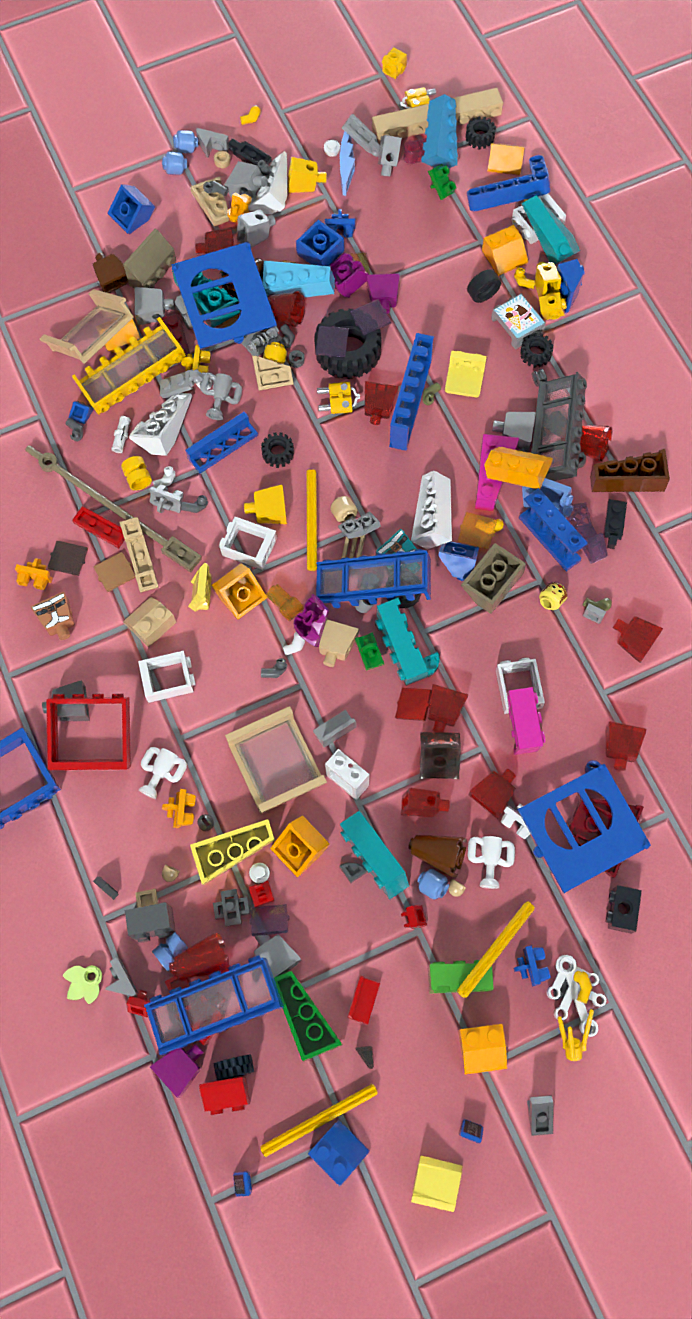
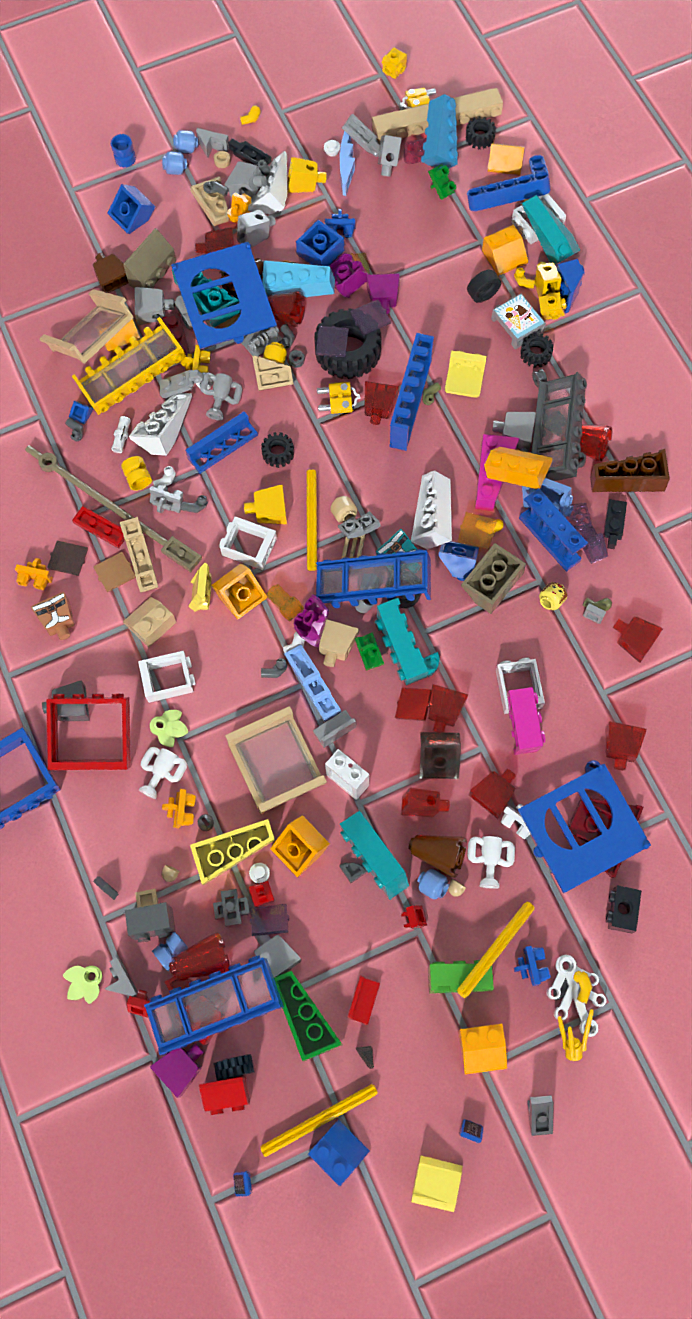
none -> blue wheel [111,134,136,167]
none -> yellowish green plate [149,710,188,747]
none -> light blue slope [285,645,341,722]

